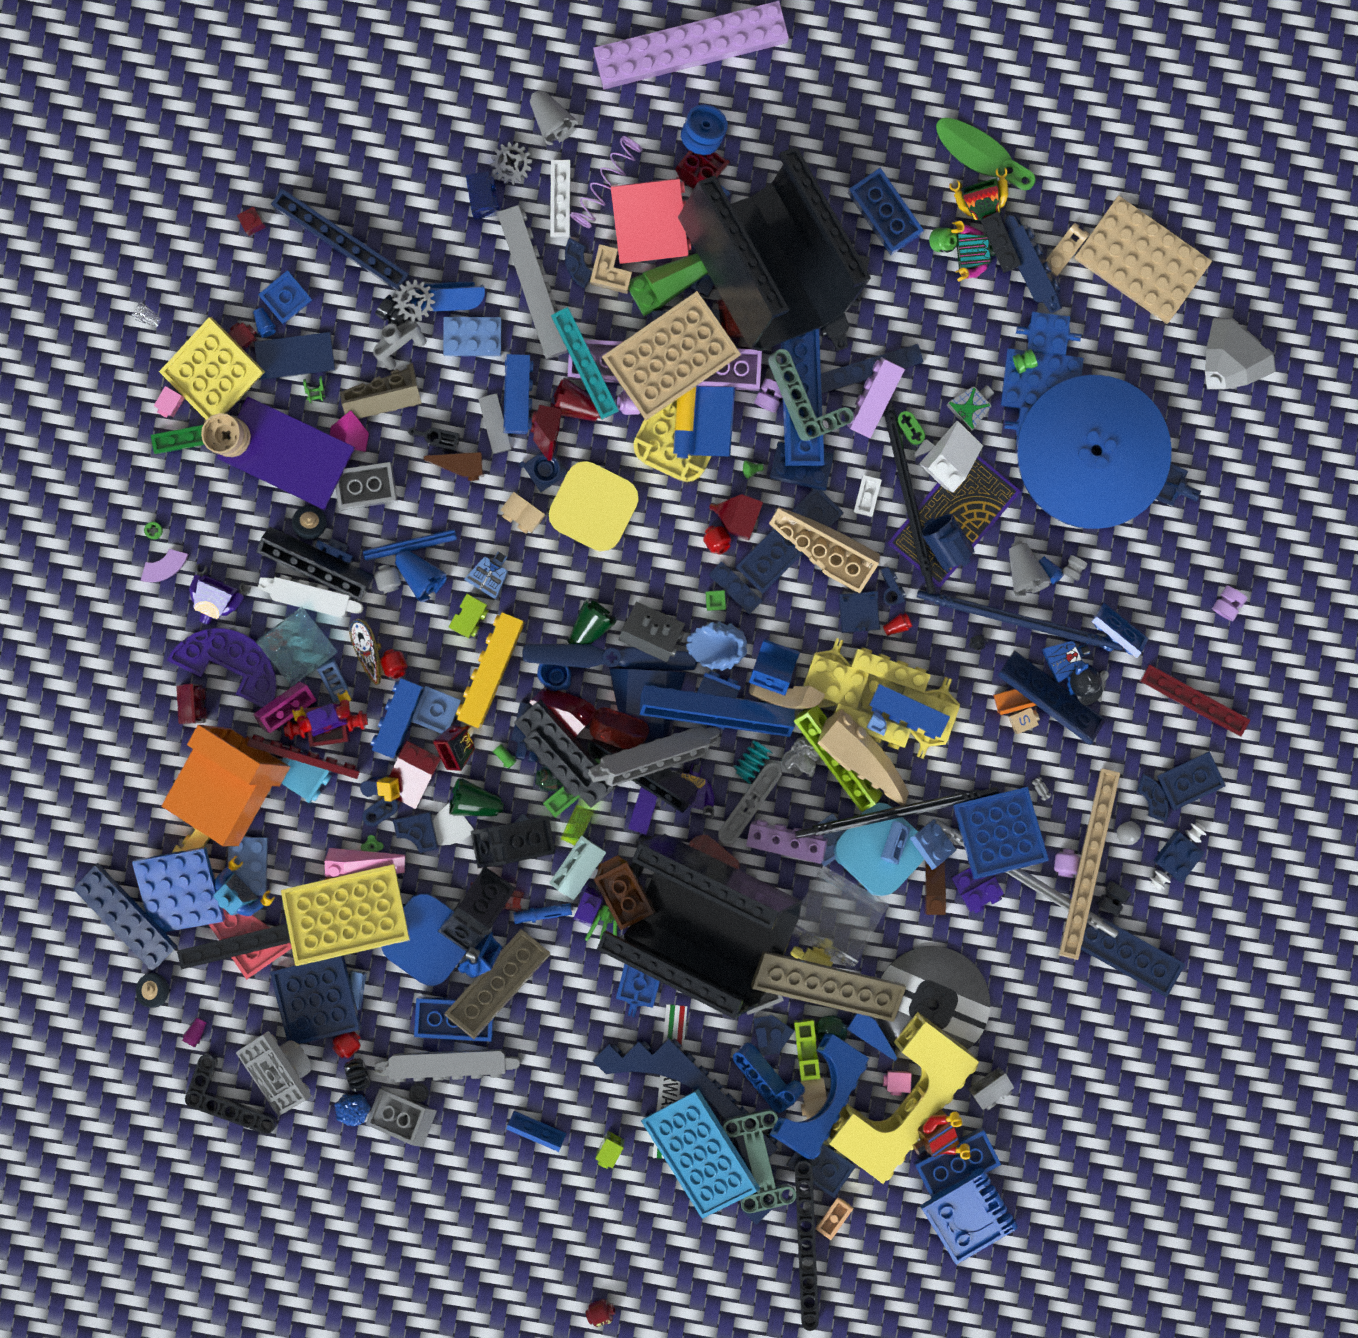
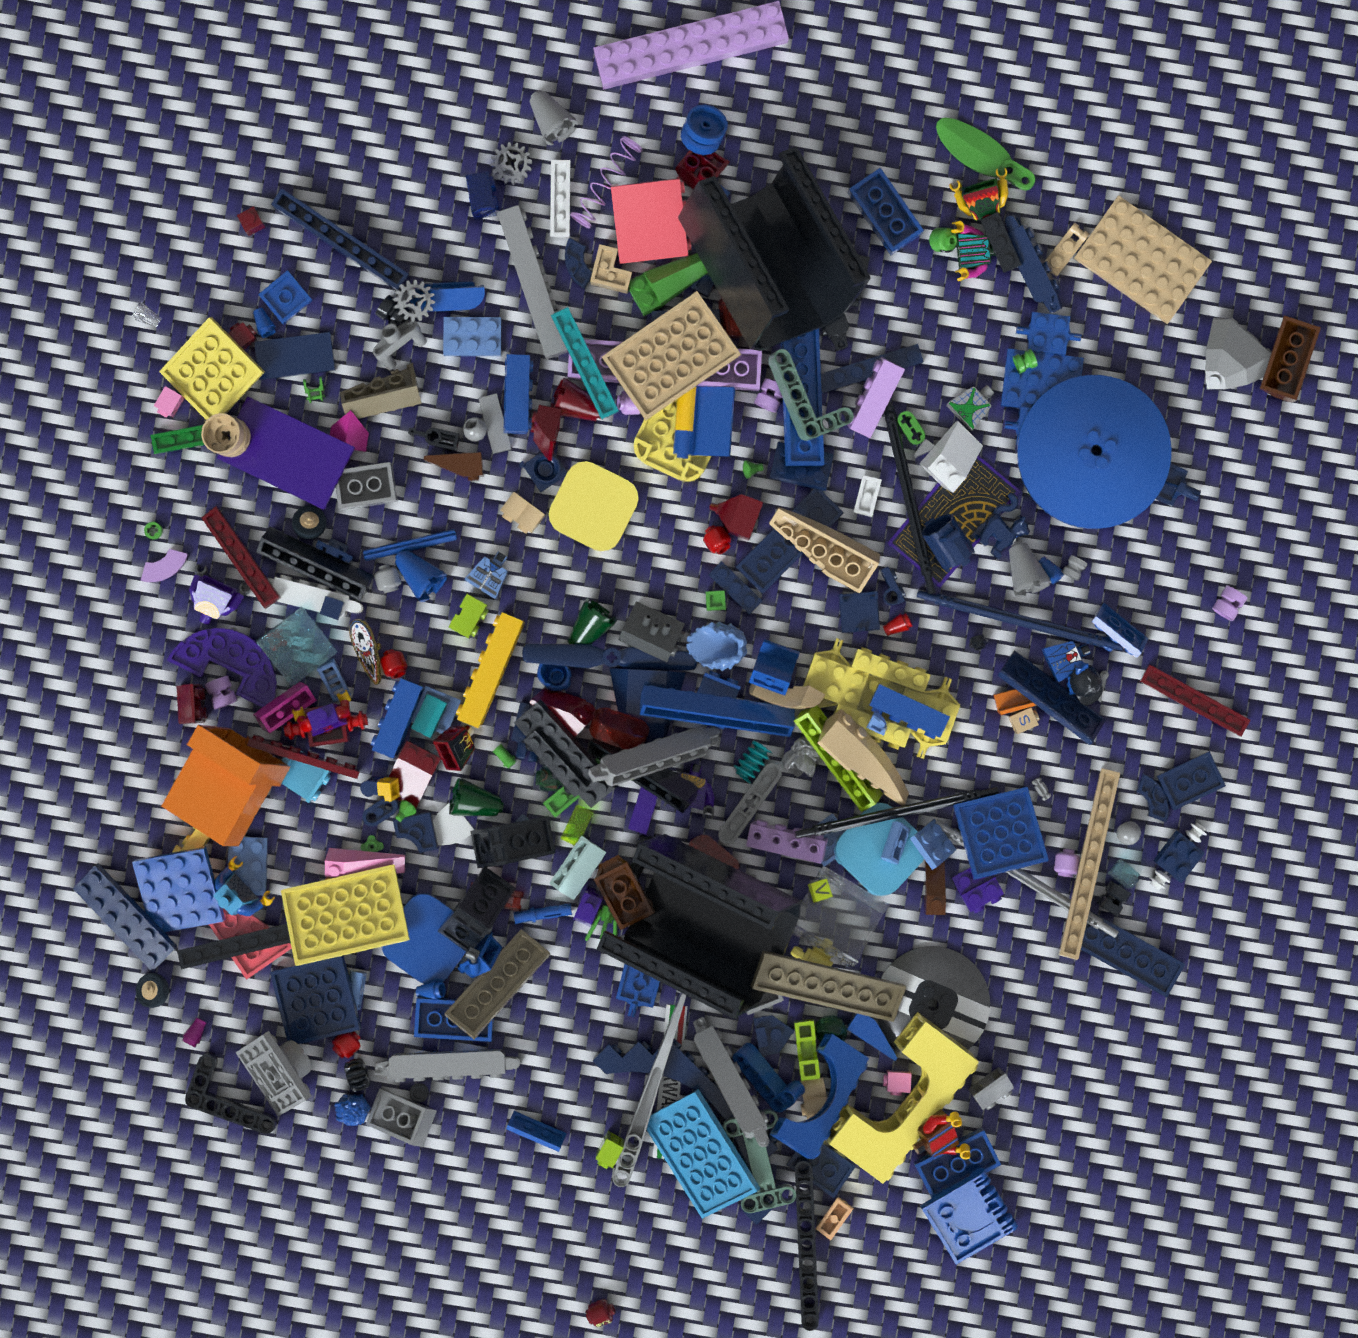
none -> dark red tile [201,506,281,609]
none -> lavender wheel [205,676,238,710]
none -> dark blue tile [319,596,345,620]
none -> bright green rock [395,800,416,822]
none -> teal panel [411,694,448,738]
none -> blue cone [416,980,446,1000]
none -> light grey piece [463,417,487,441]
none -> light grey piece [613,992,686,1187]
none -> light grey hinge [693,1017,769,1147]
none -> neon yellow tile [808,878,833,903]
none -> dark blue animal [970,493,1030,559]
none -> clear light blue brick [1107,859,1140,889]
none -> reddish brown slope [1260,315,1321,403]

